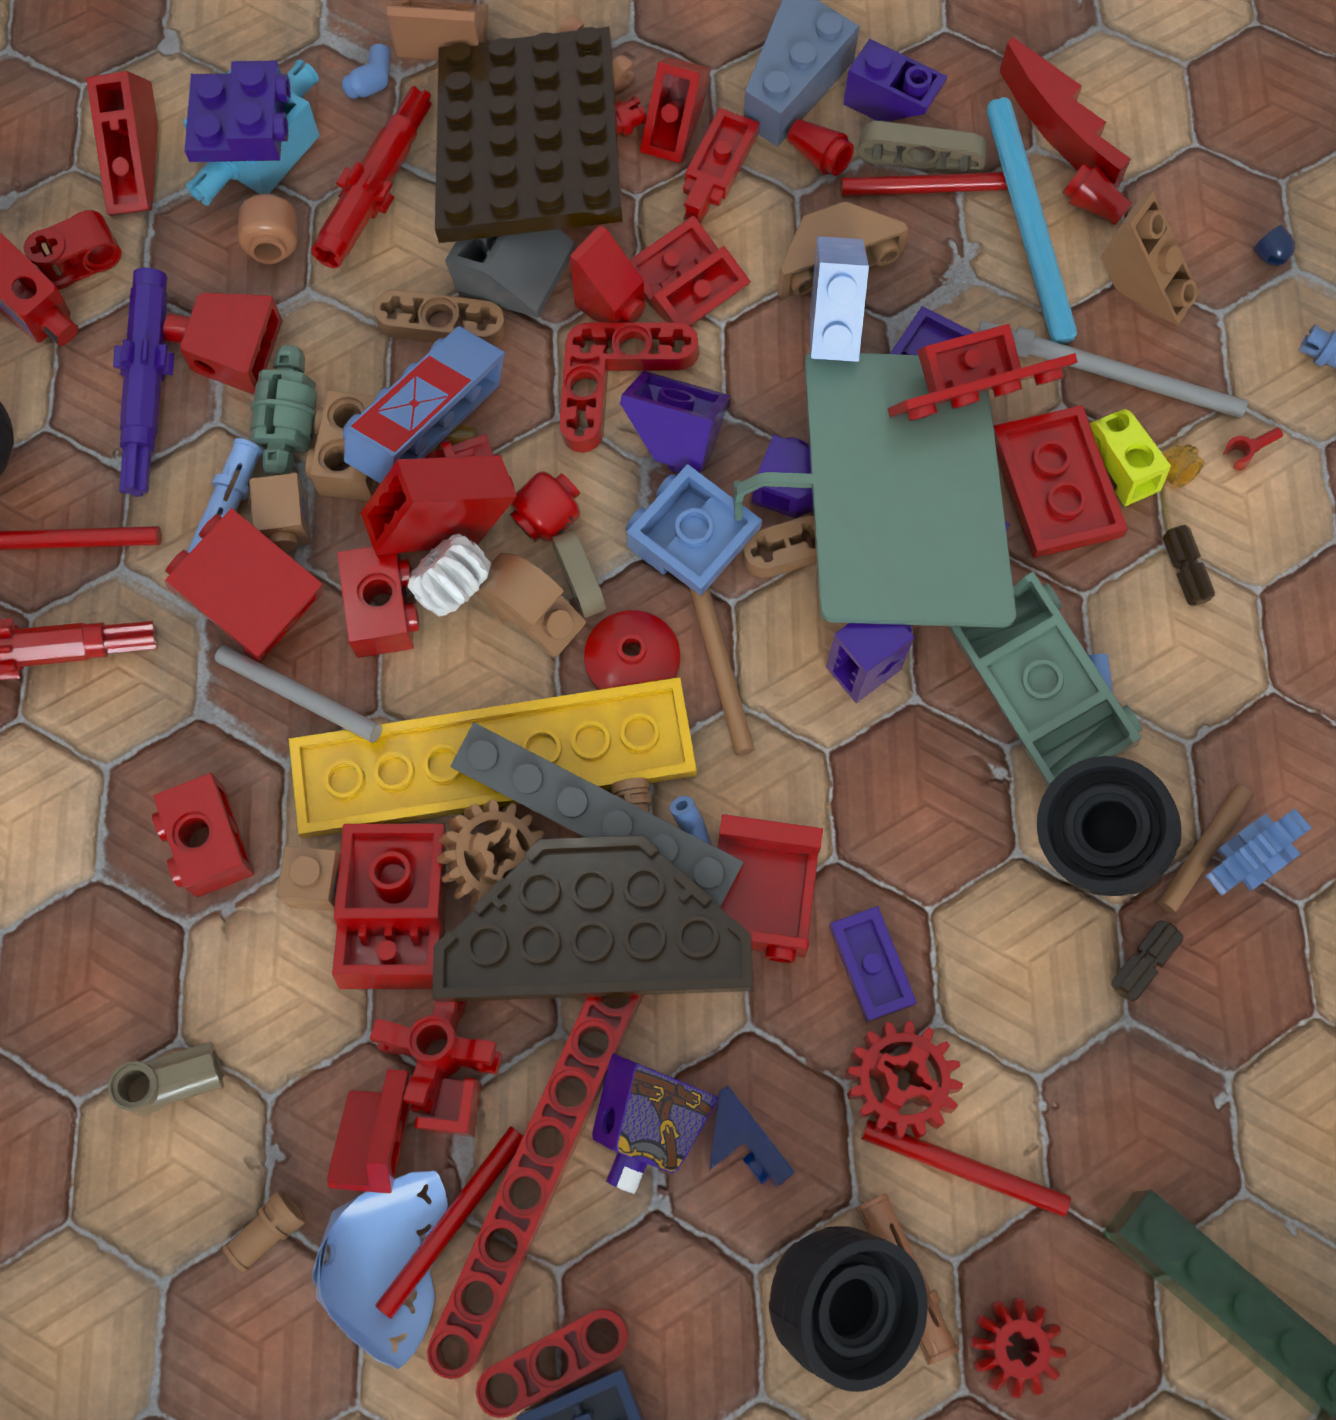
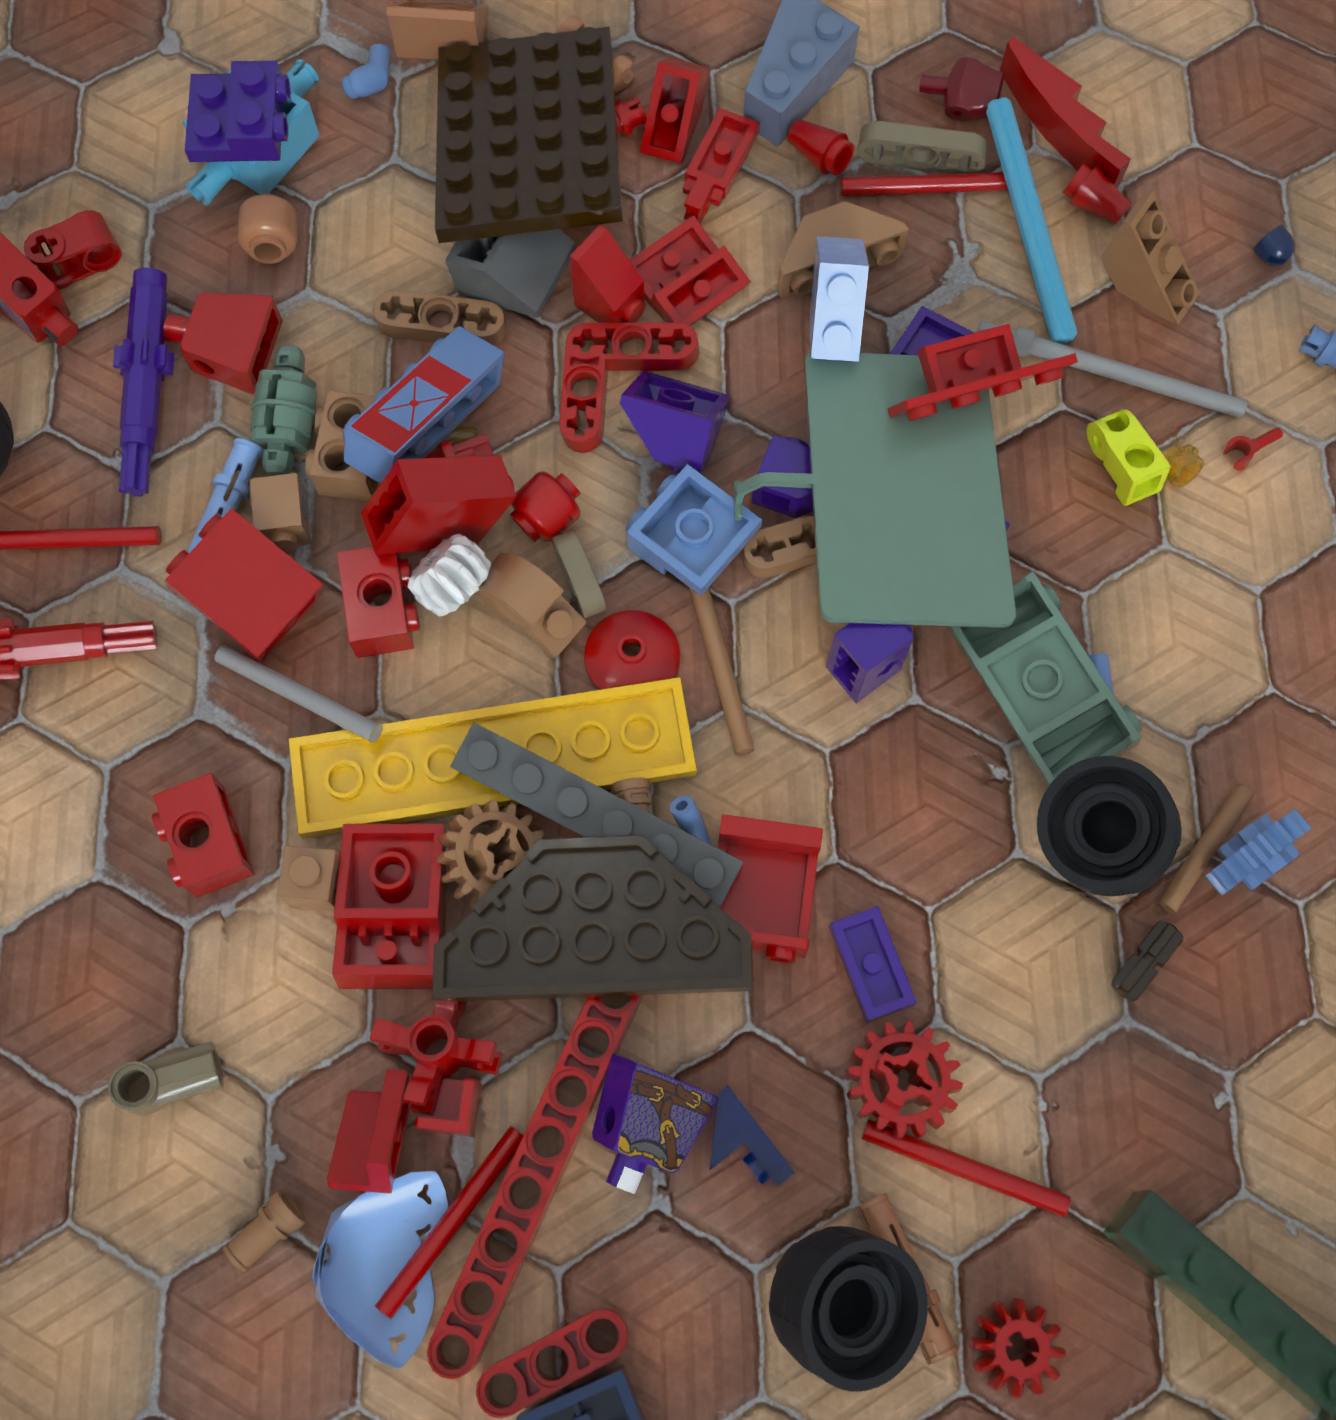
red slope [86,71,158,216] -> none
red piece [311,86,432,268] -> none
dark purple slope [843,38,947,122] -> none
red plate [993,405,1128,559] -> none
dark brown piece [1163,525,1215,606] -> none
none -> dark red piece [919,57,1004,121]

